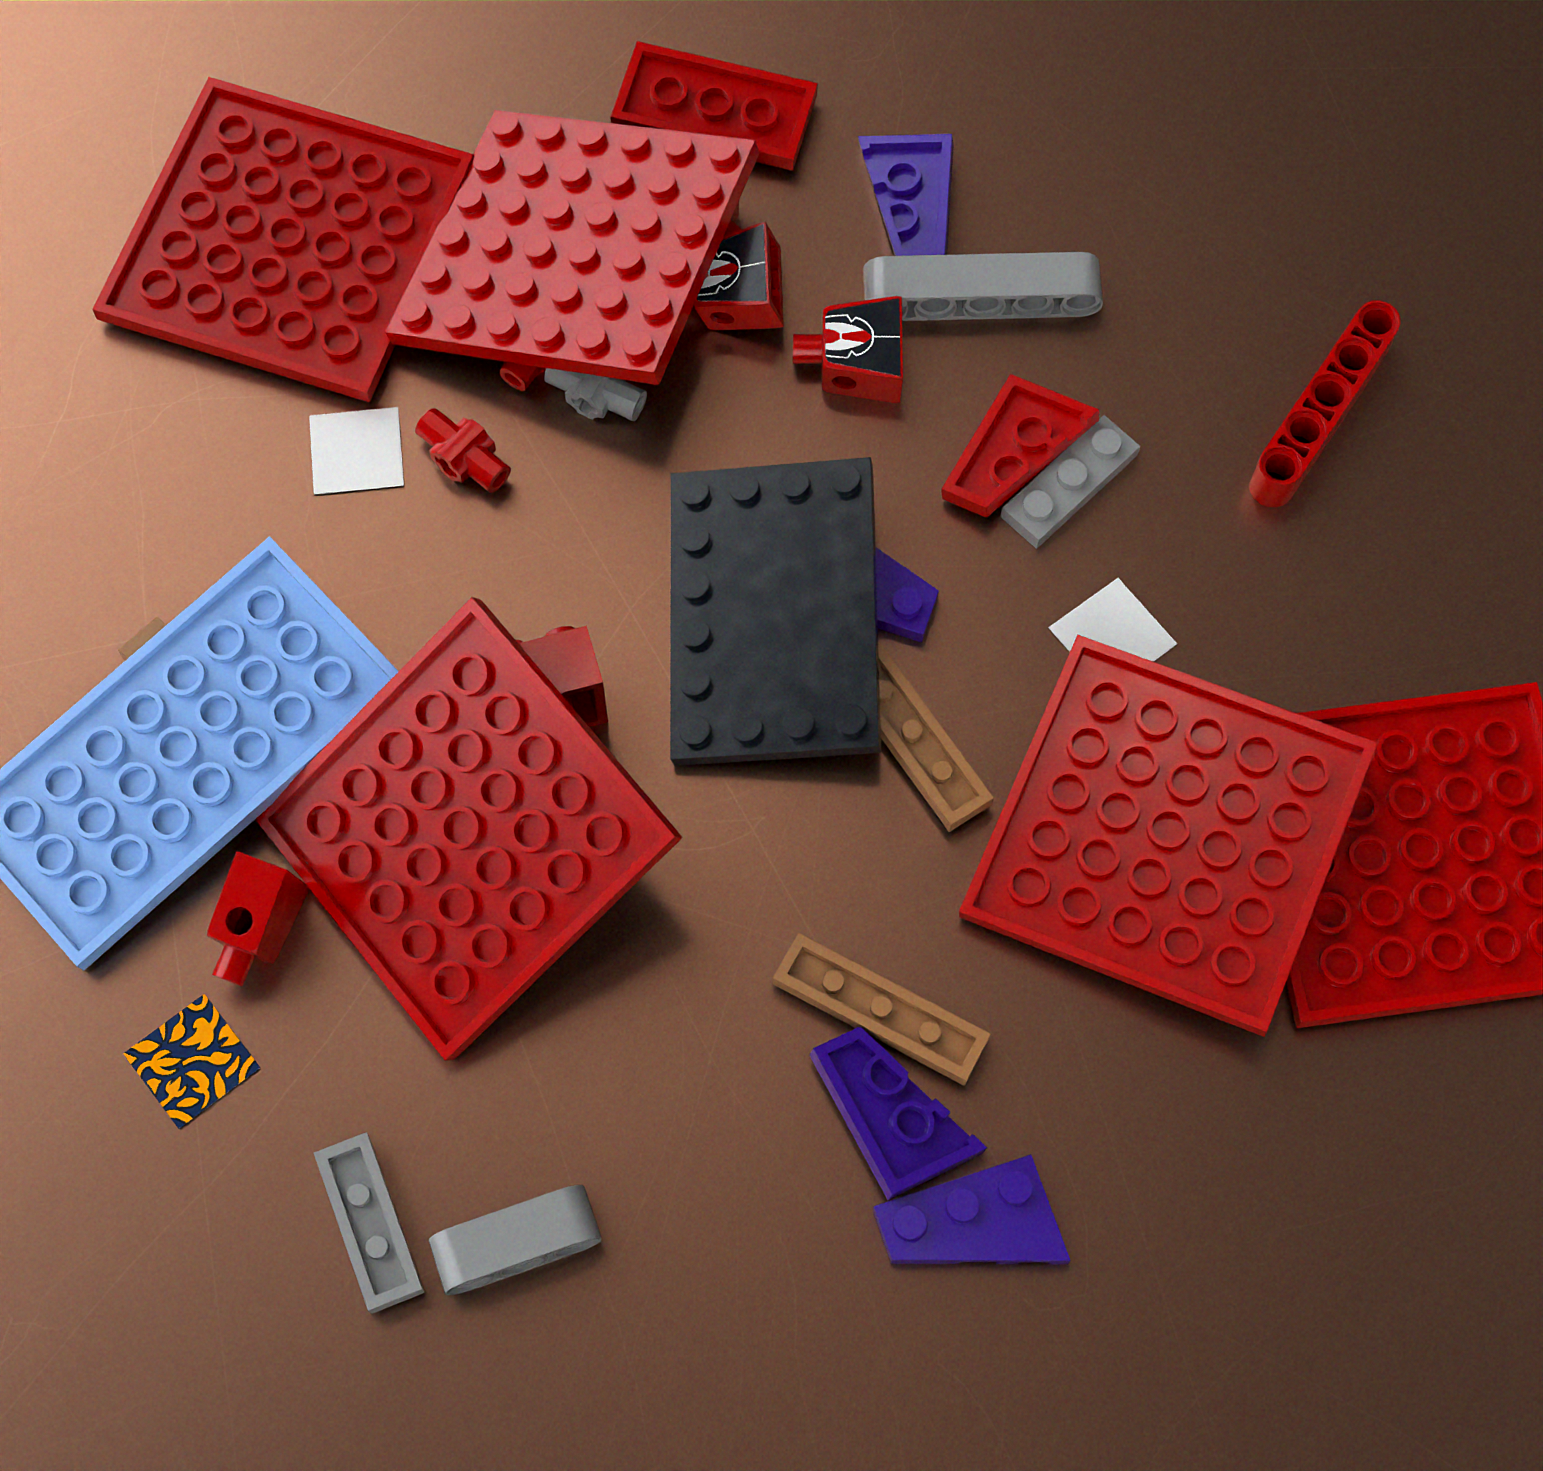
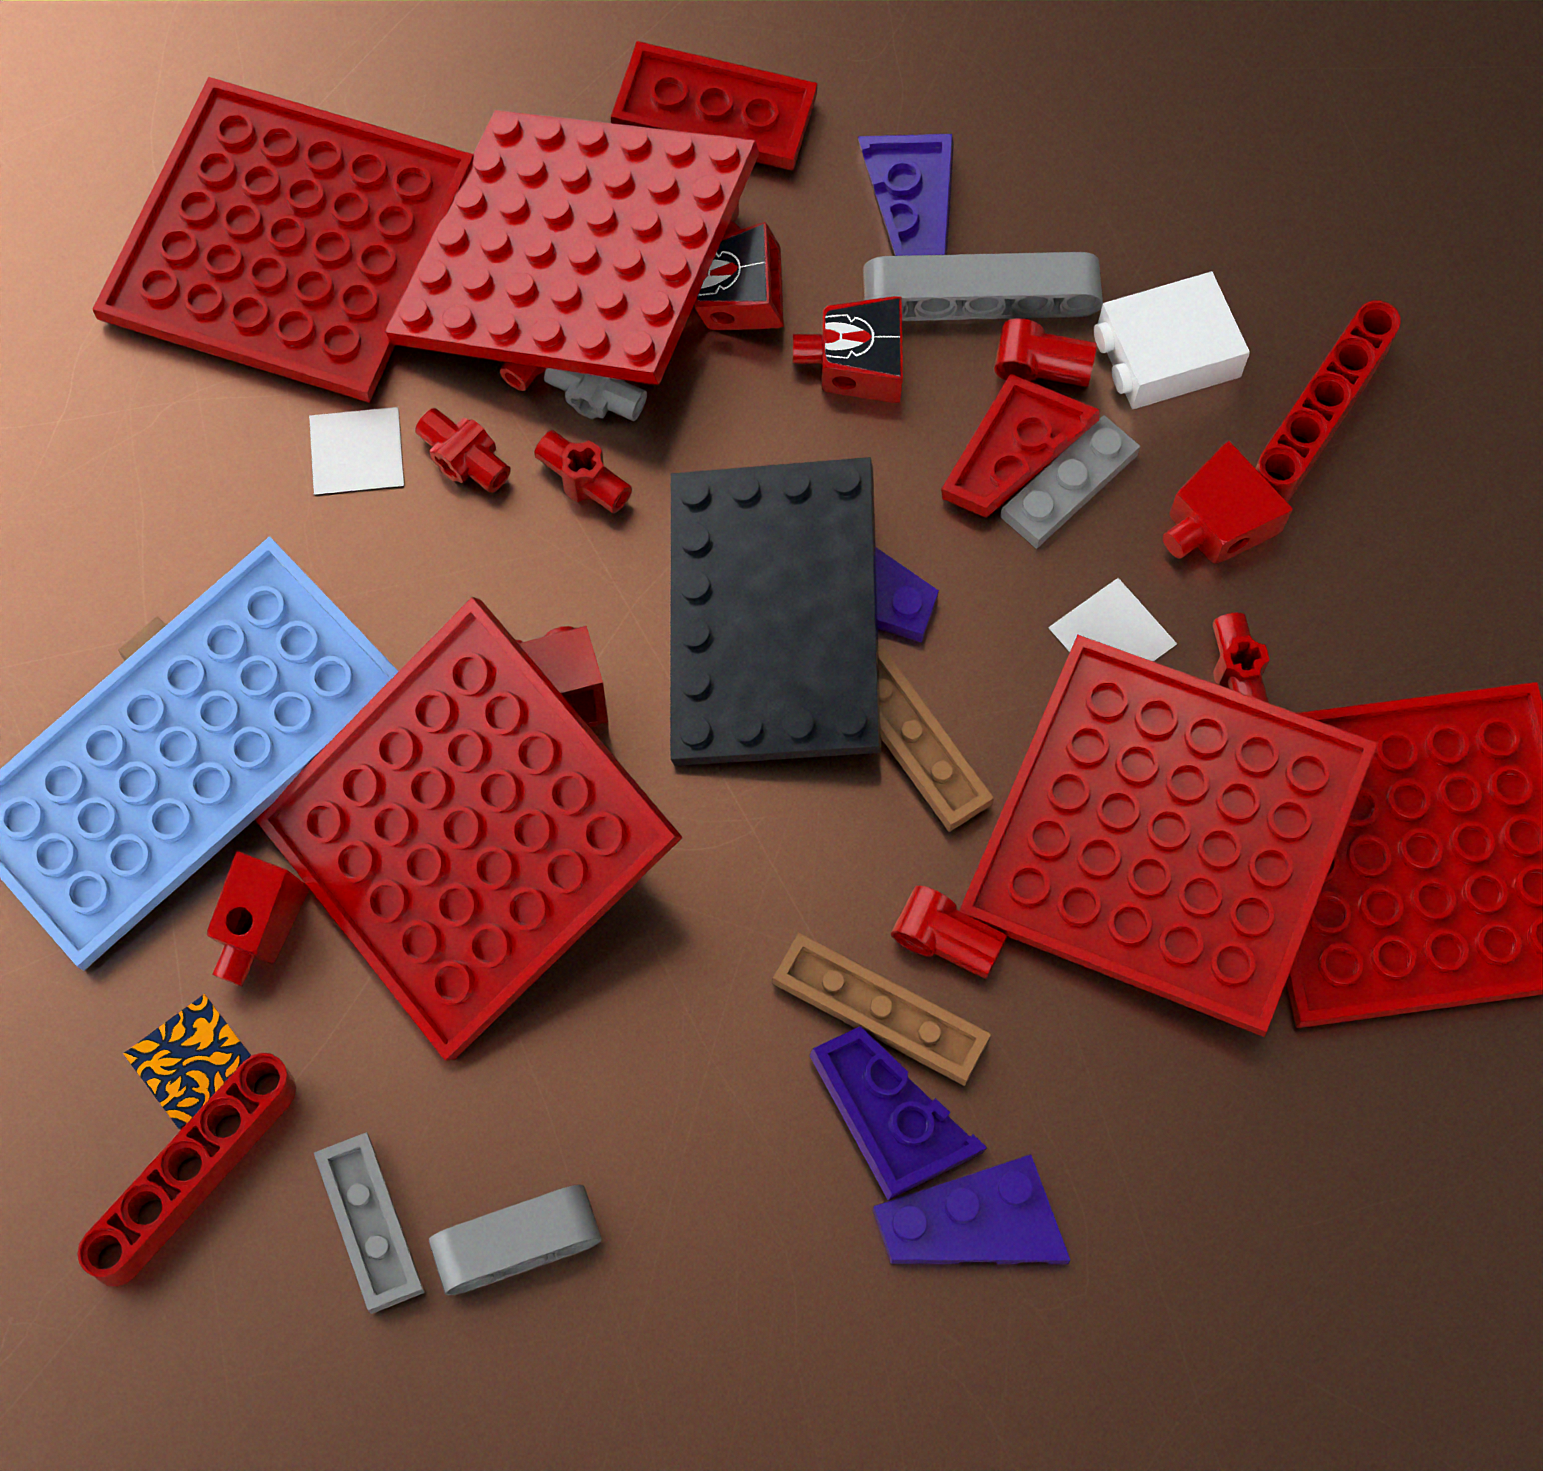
none -> red beam [77,1053,296,1287]
none -> red axle [534,430,632,513]
none -> red piece [891,886,1007,979]
none -> red piece [994,318,1097,387]
none -> white brick [1094,271,1250,410]
none -> red torso [1163,441,1293,564]
none -> red axle [1213,612,1270,703]

